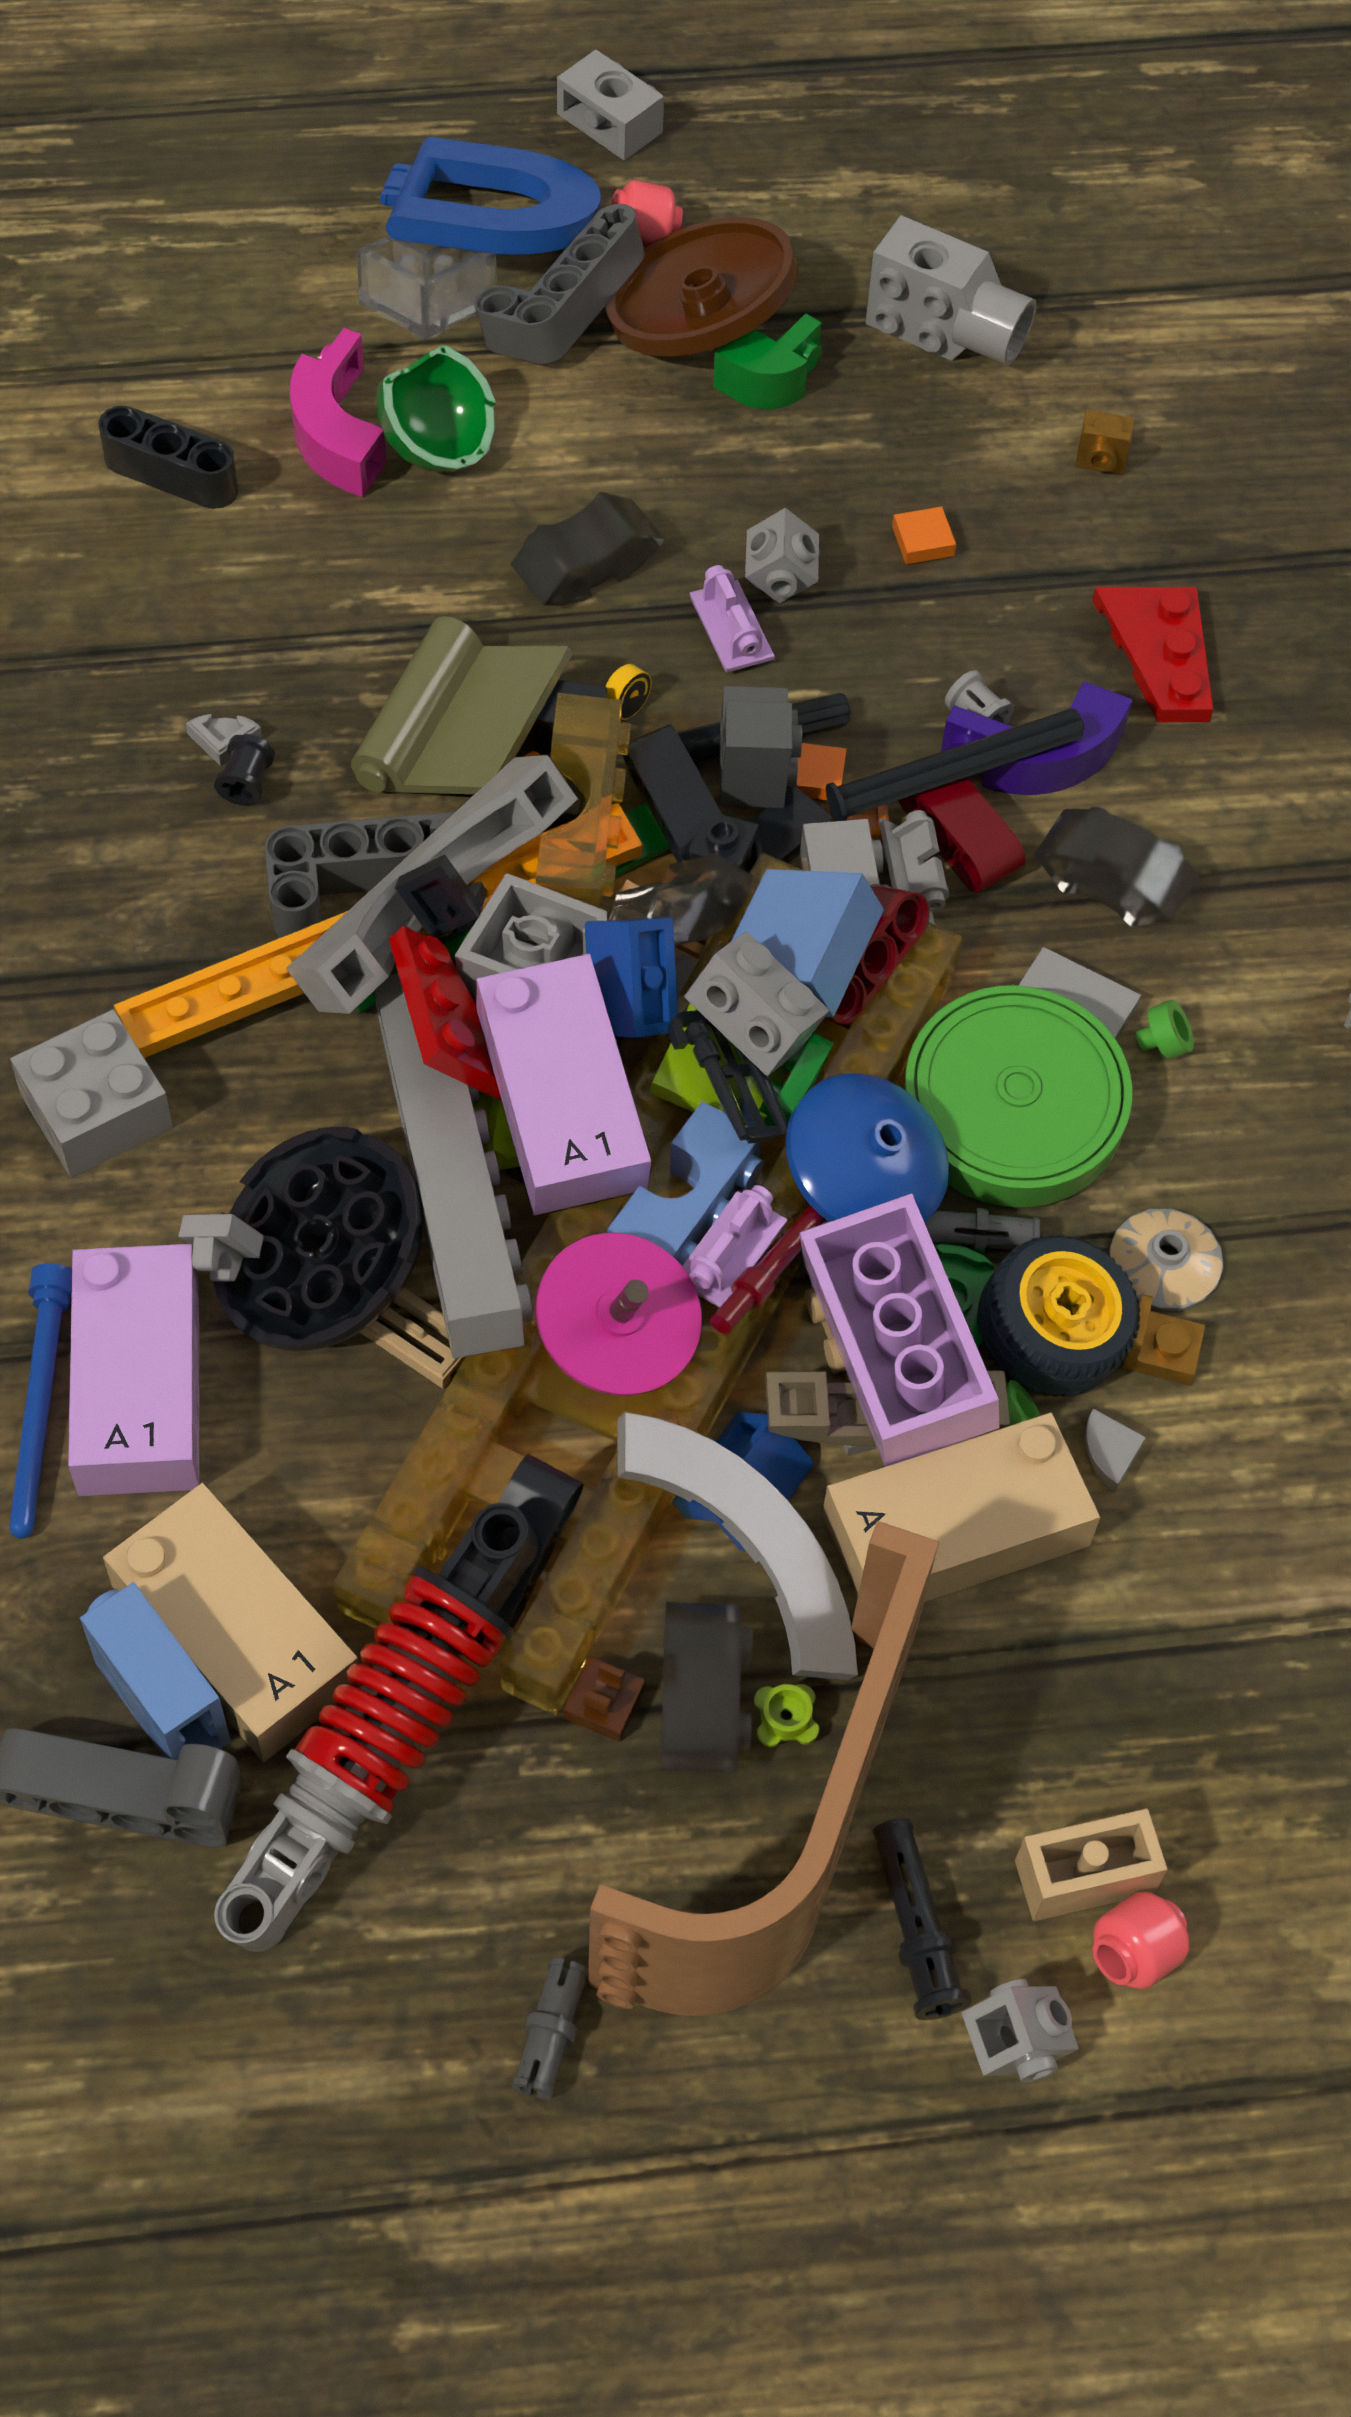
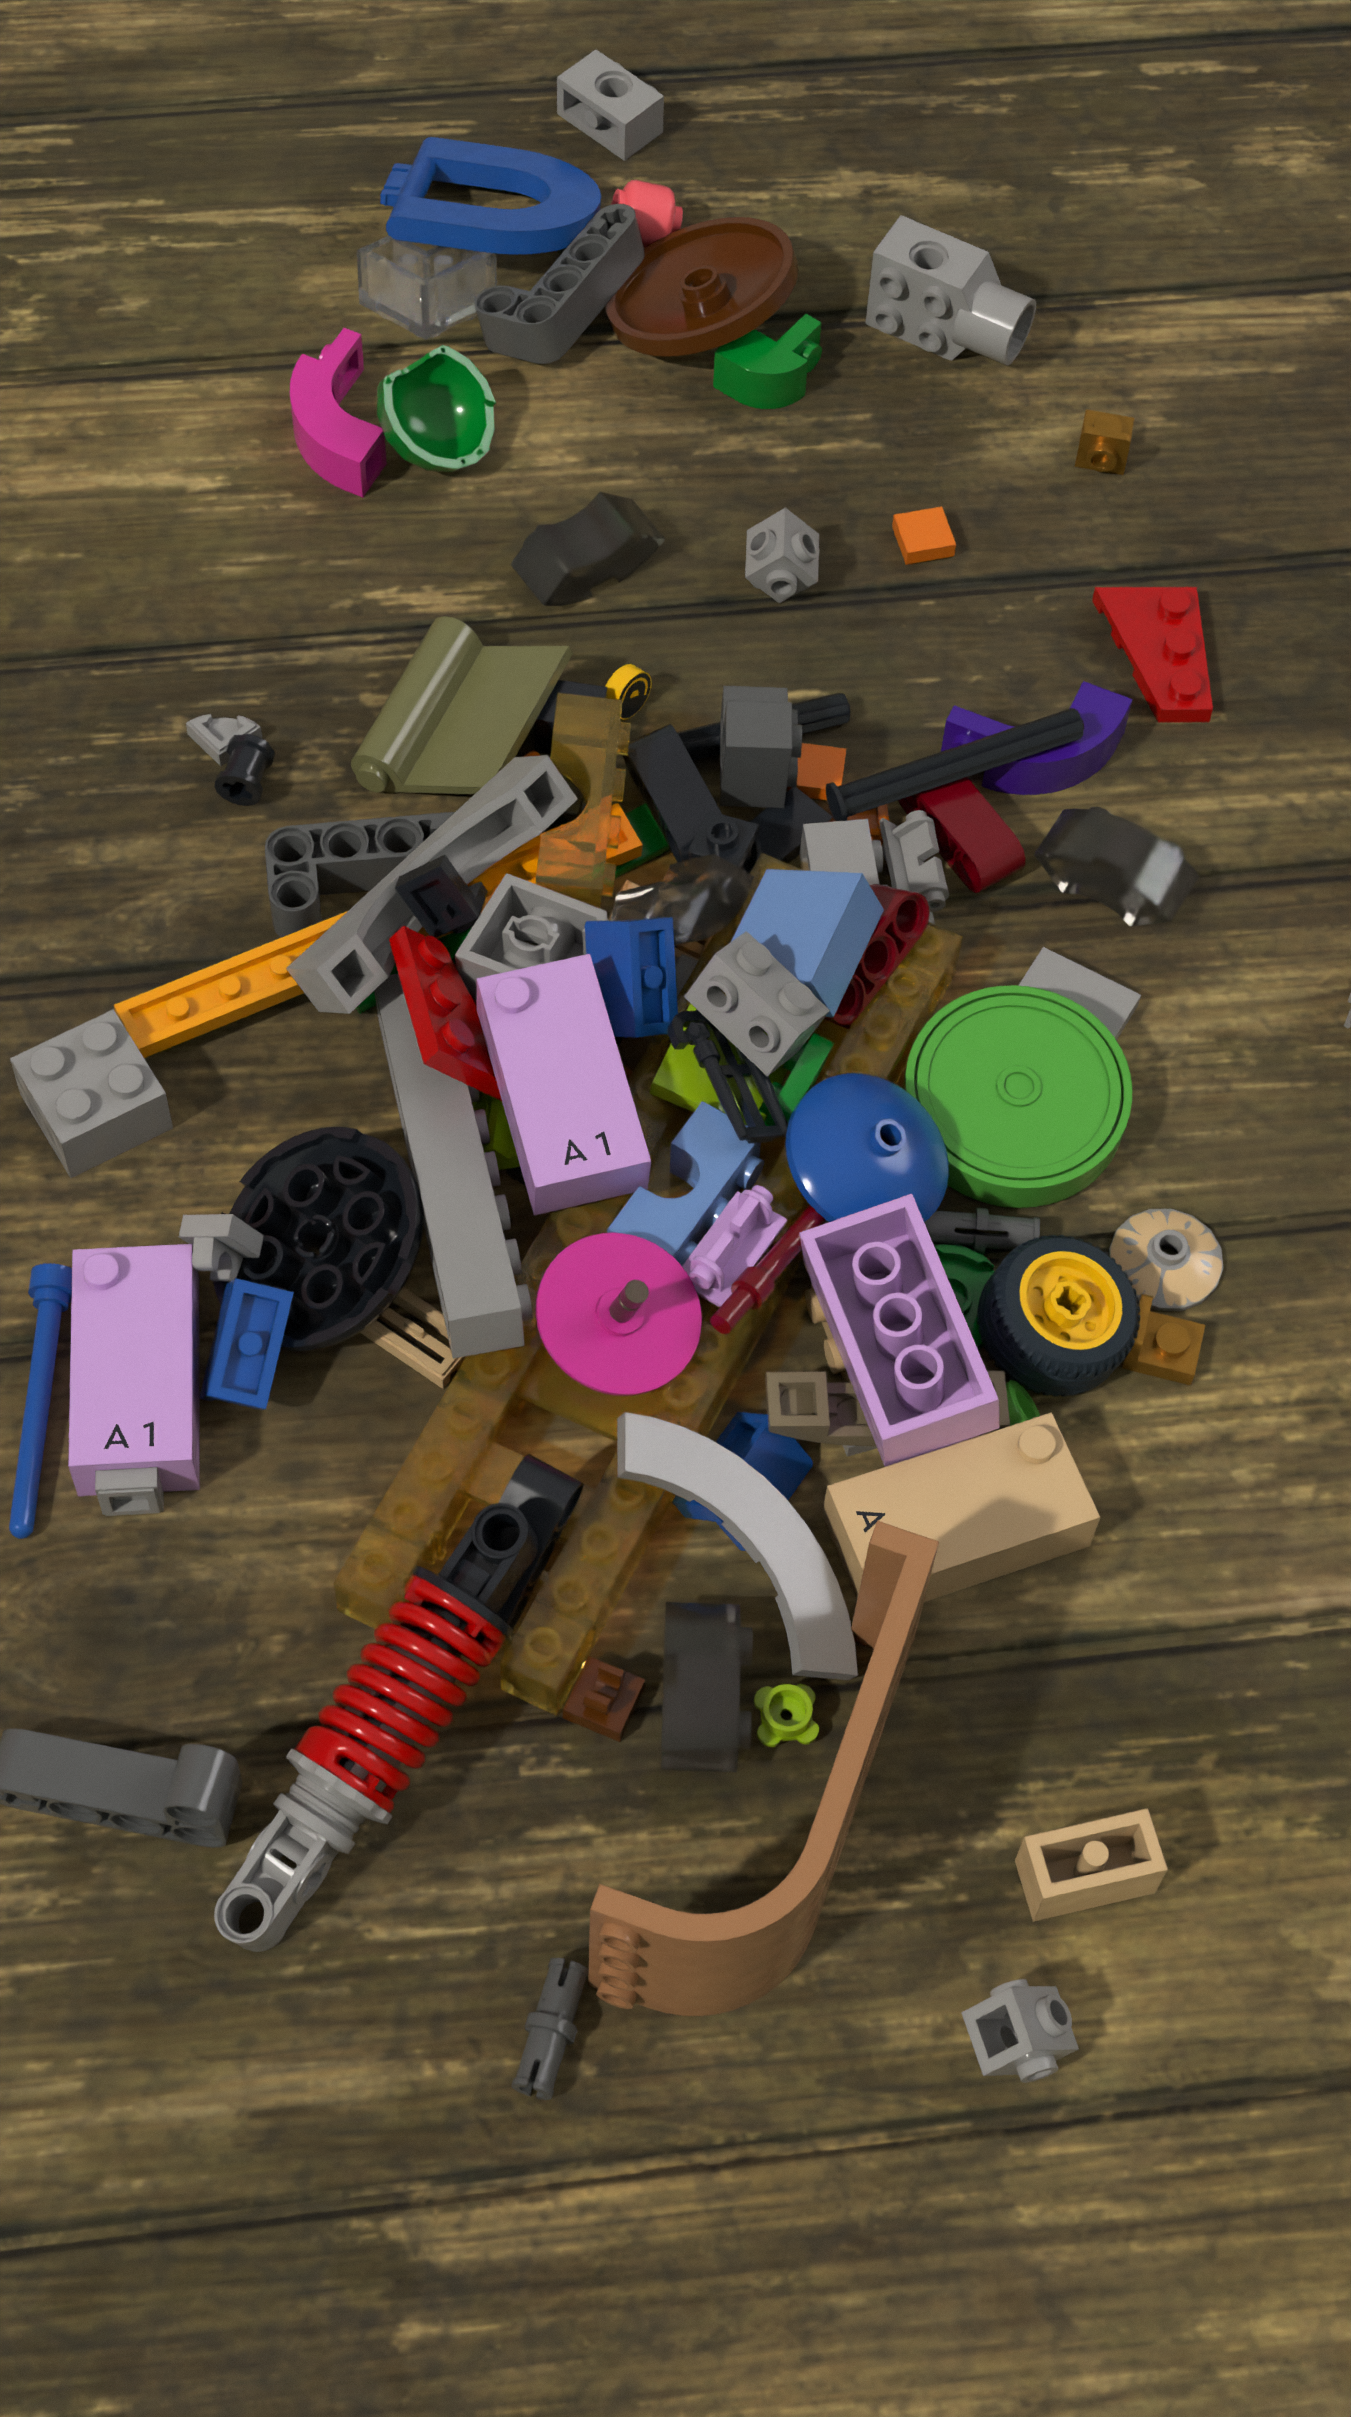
medium blue brick [80,1582,231,1760] -> none
black beam [98,406,238,509] -> none
tan brick [103,1483,358,1763] -> none
lavender hinge [689,565,775,673] -> none
black pin [873,1818,972,2020] -> none
light grey bush [945,670,1015,725] -> none
light grey tile [1084,1409,1146,1492] -> none
coral head [1092,1891,1190,1990] -> none
bright green tile [1136,999,1194,1059] -> none
none -> light grey tile [95,1467,164,1516]
none -> blue panel [199,1278,294,1410]

